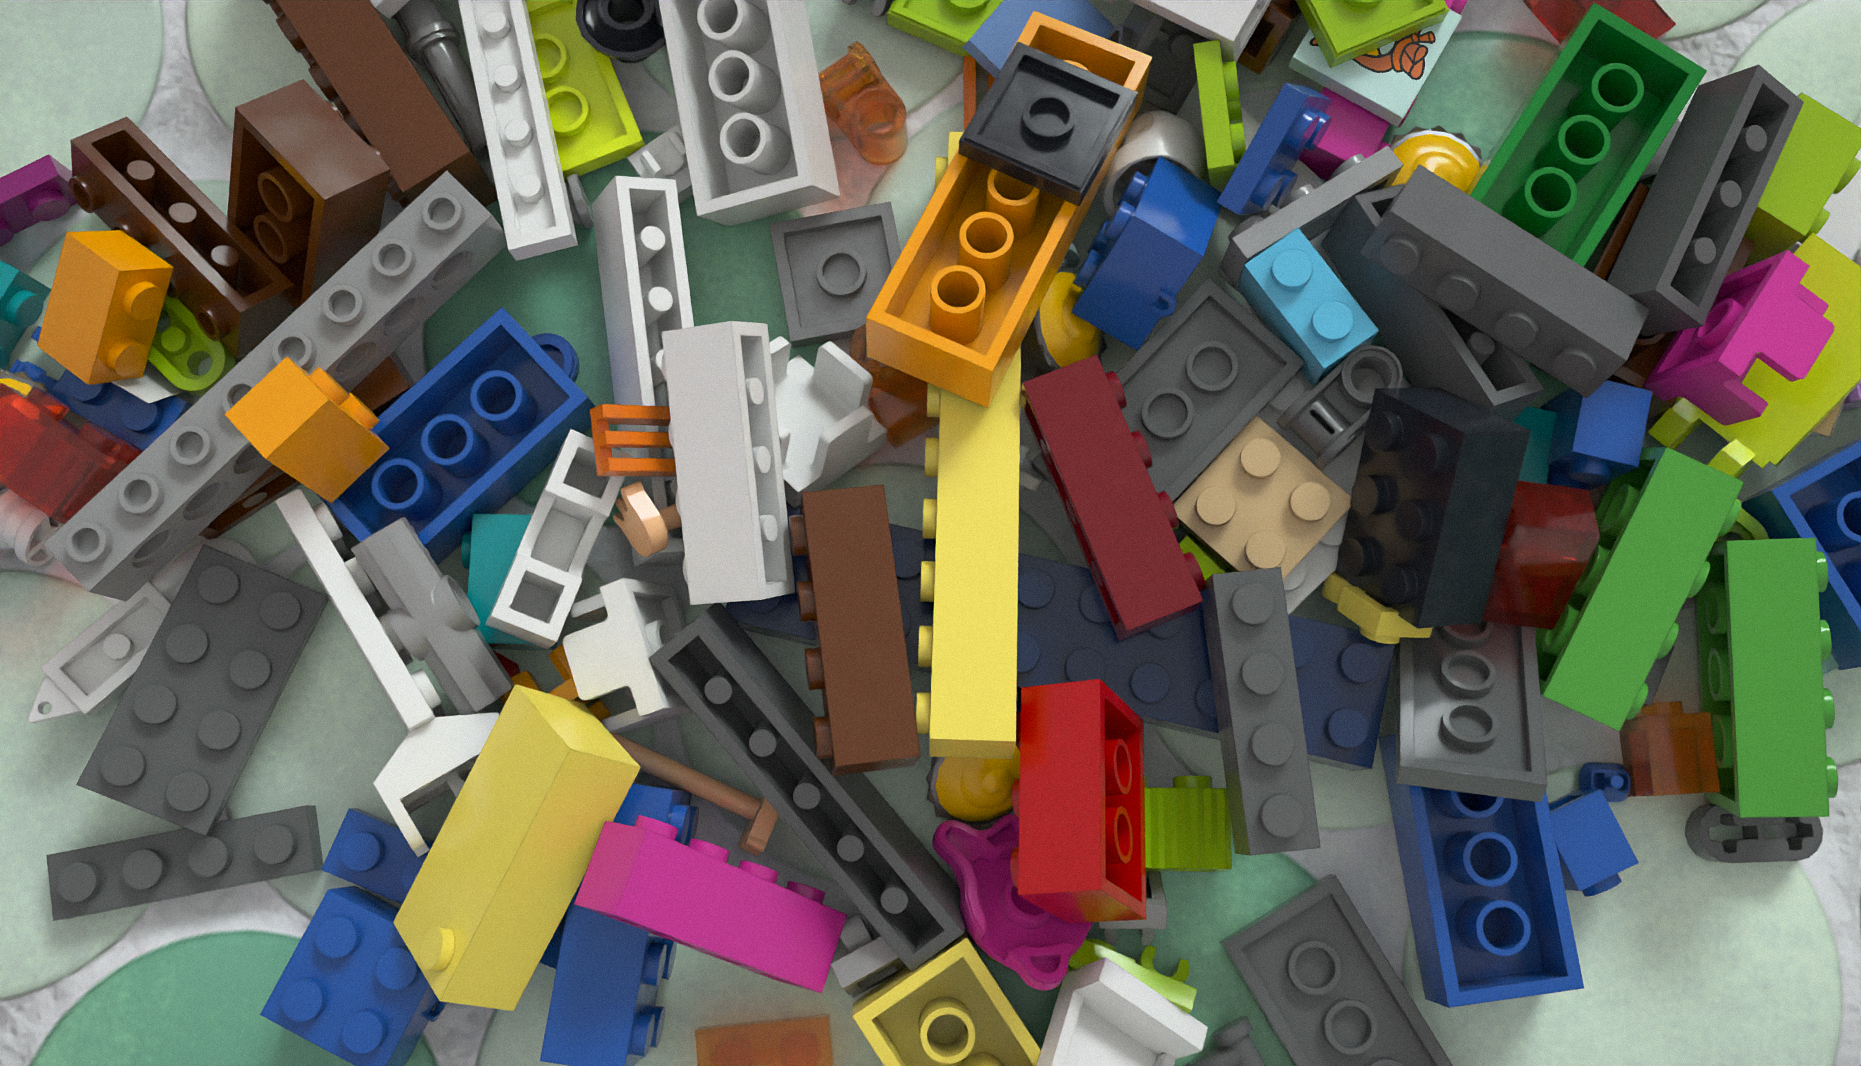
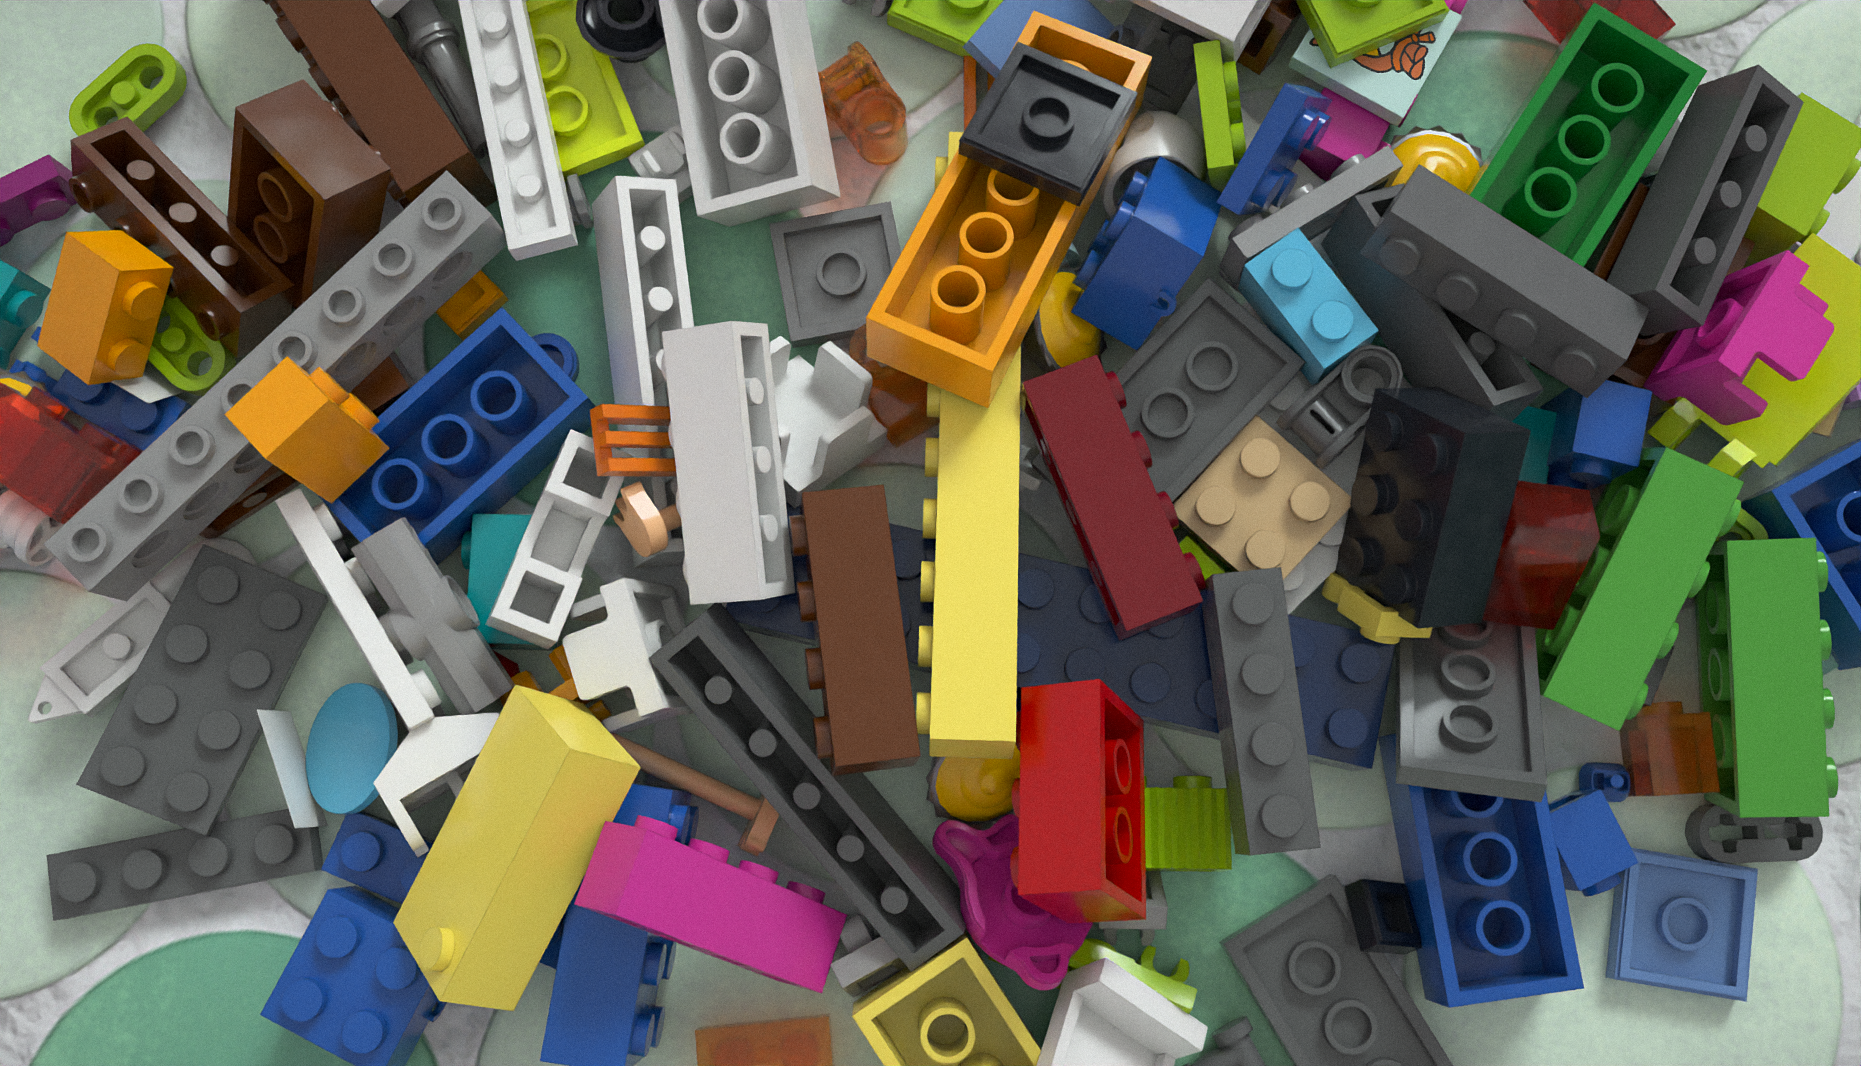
none -> lime plate [69,43,187,136]
none -> white sticker [257,709,328,829]
none -> medium azure piece [306,683,398,815]
none -> light orange tile [436,270,509,341]
none -> black tile [1344,879,1422,955]
none -> medium blue tile [1606,848,1758,1002]

